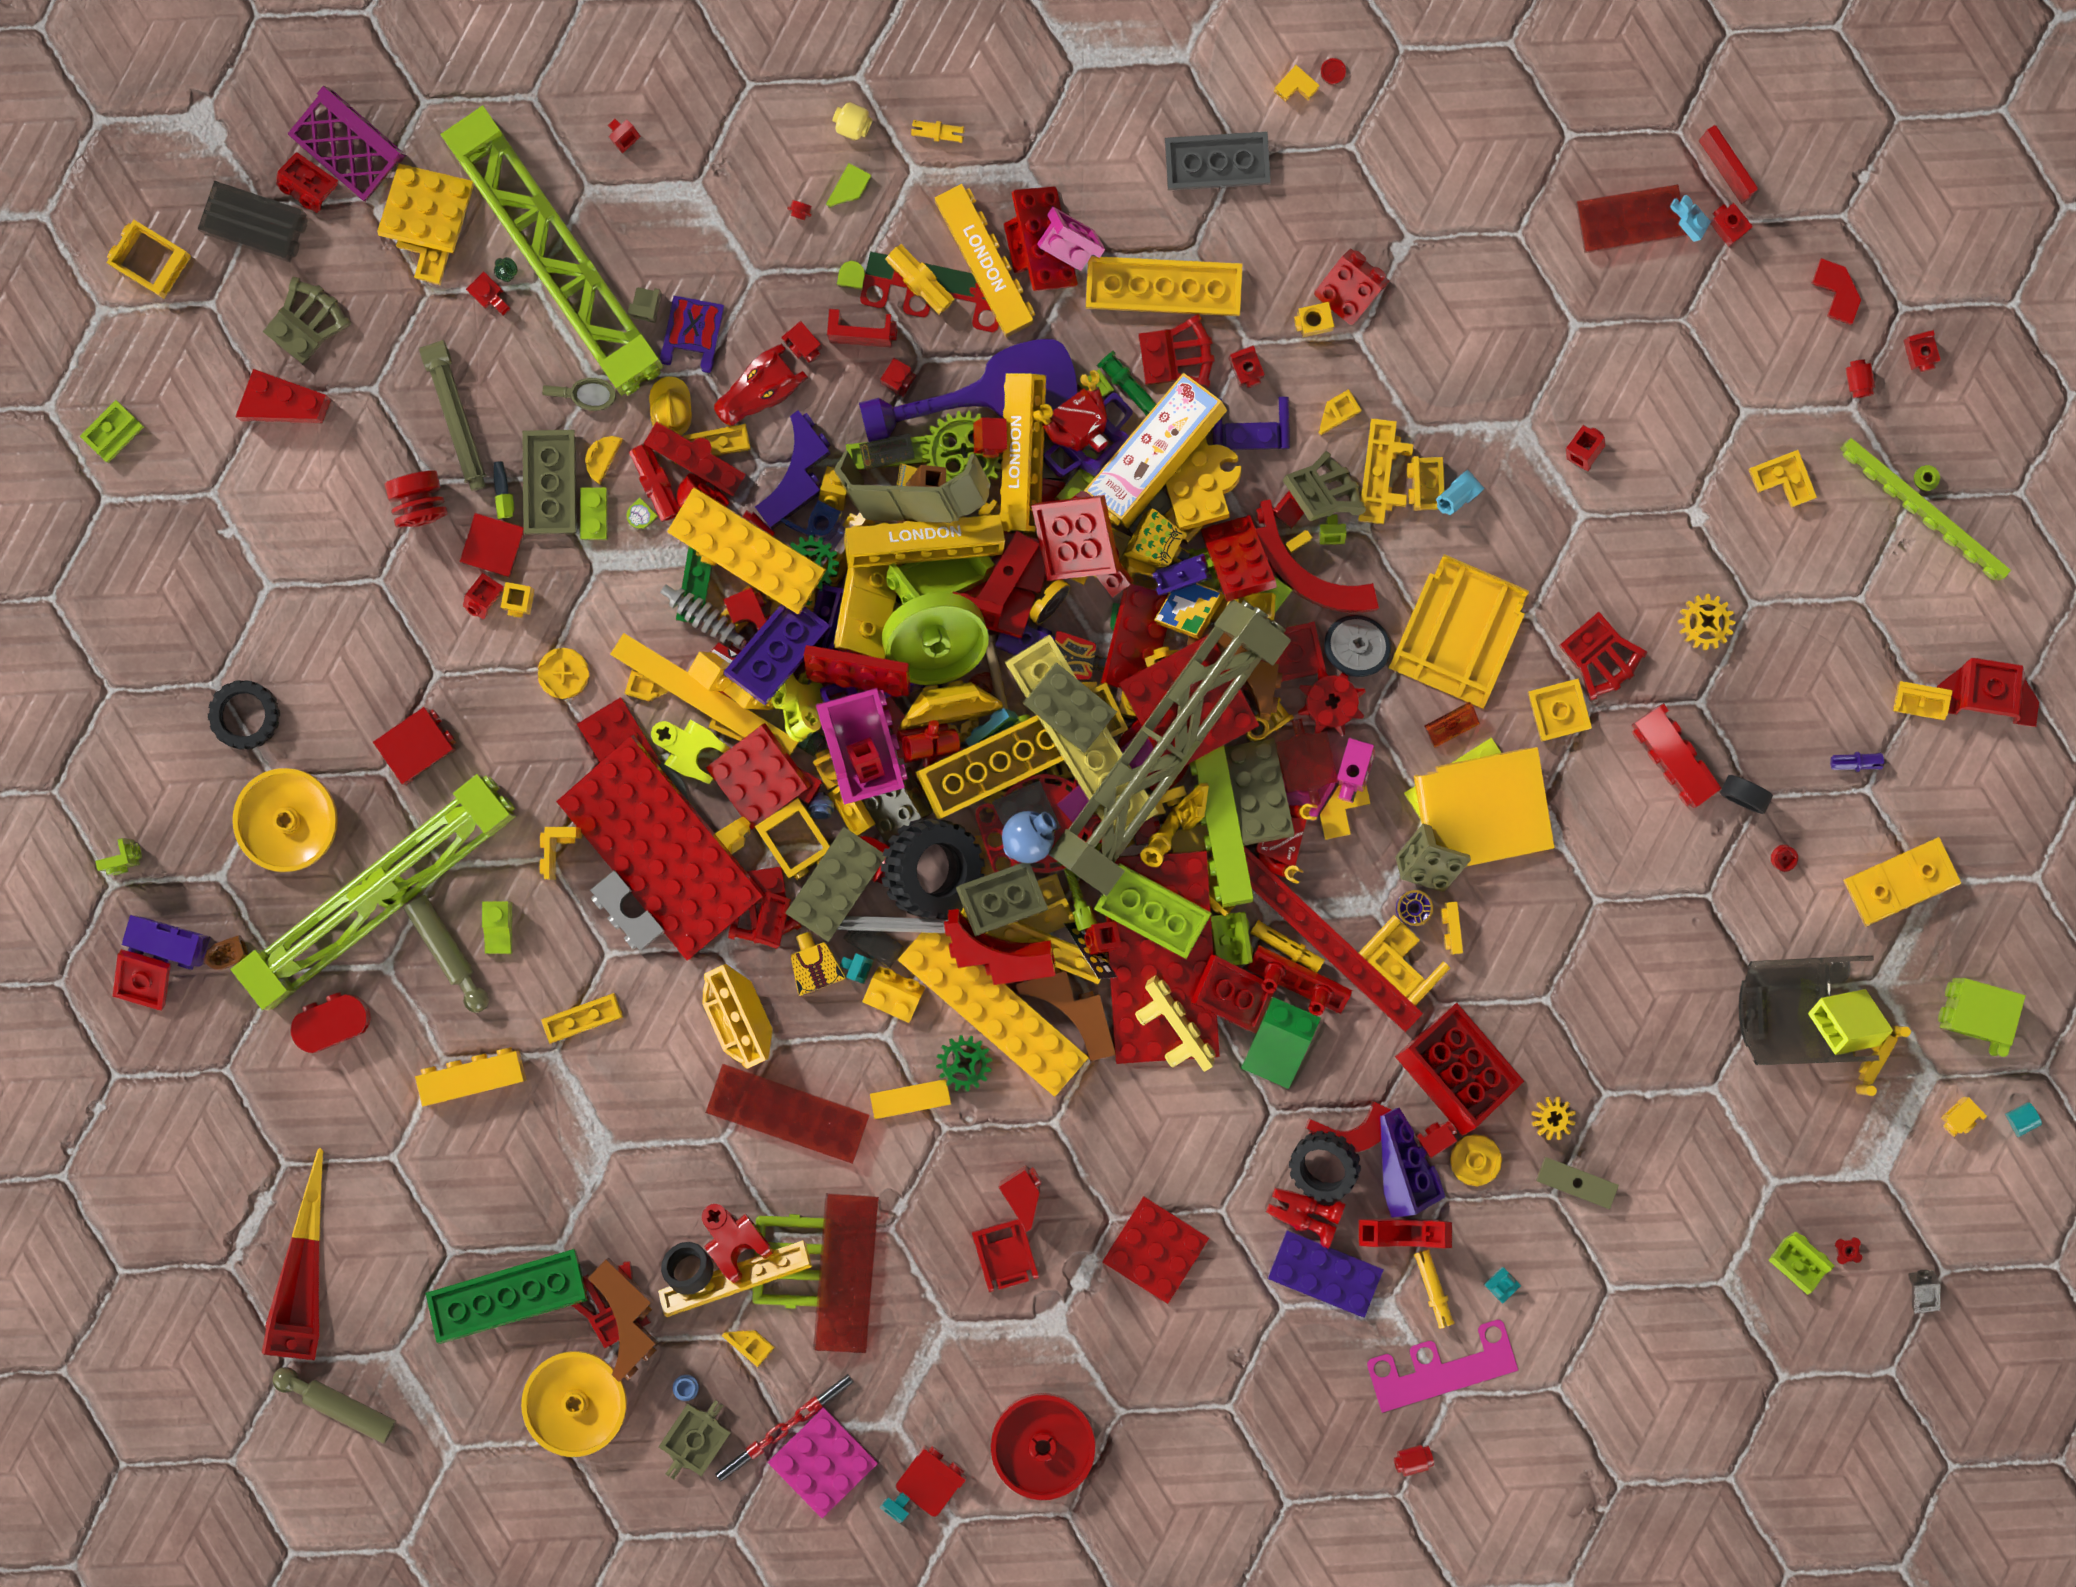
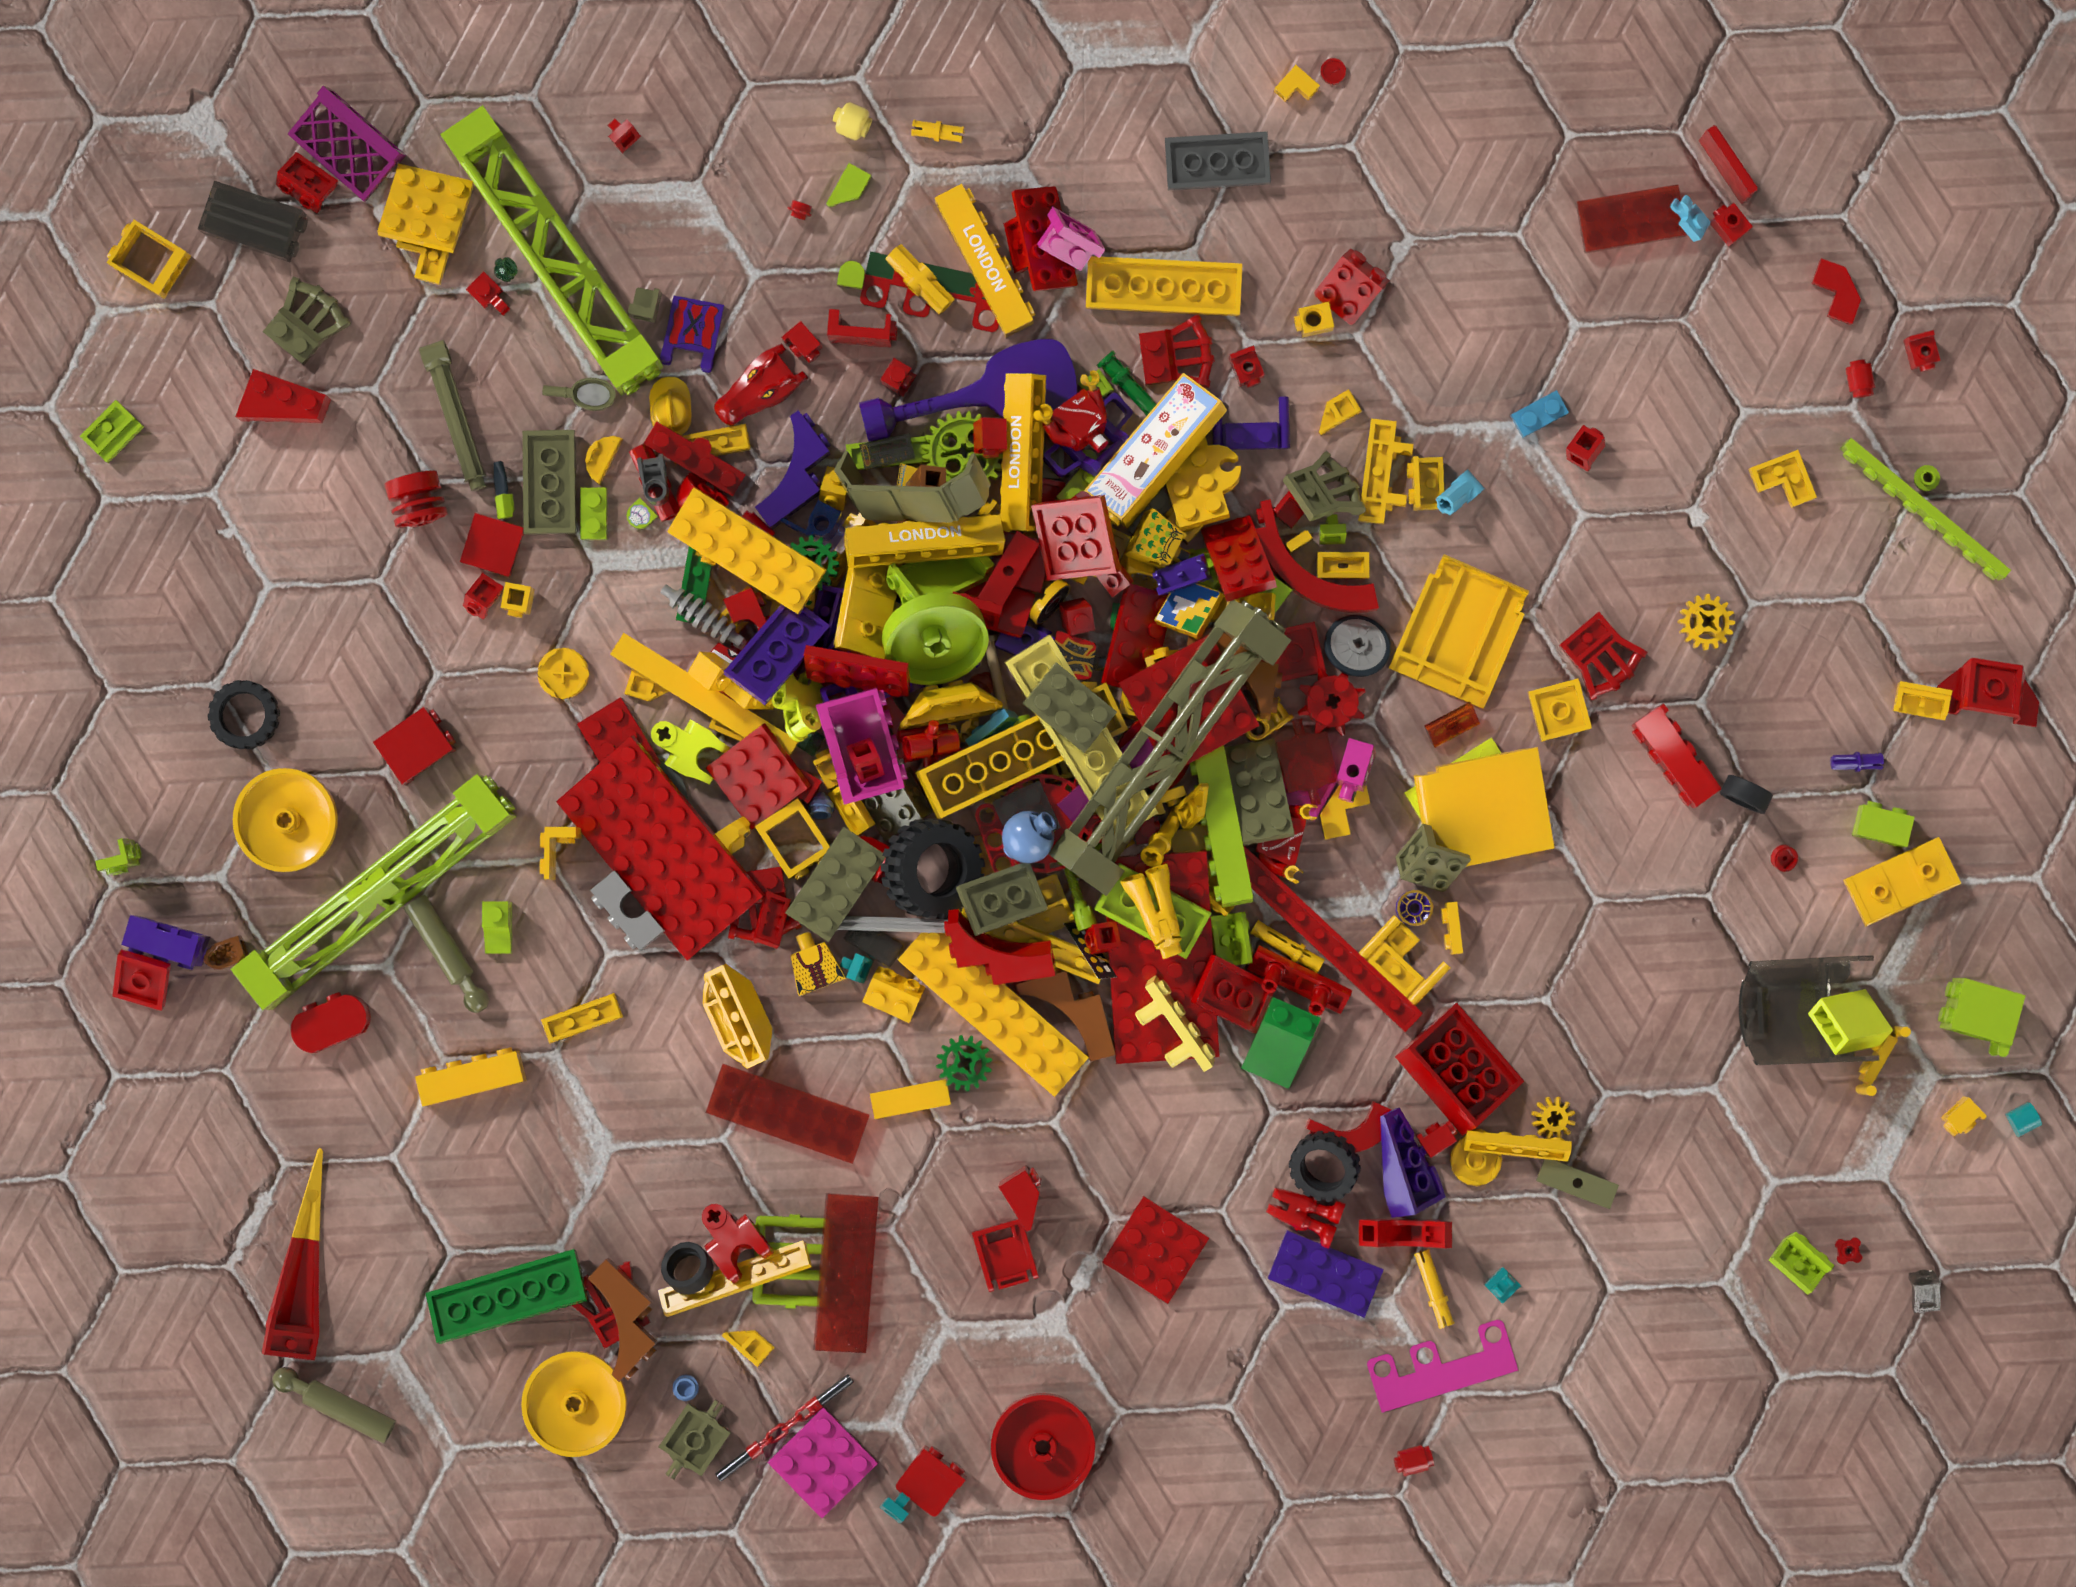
none -> dark grey piece [637,454,669,506]
none -> red brick [1059,597,1095,636]
none -> yellow piece [1120,864,1182,959]
none -> yellow piece [1317,552,1369,579]
none -> yellow plate [1464,1129,1572,1162]
none -> dark azure plate [1510,390,1569,438]
none -> lime brick [1852,801,1915,848]

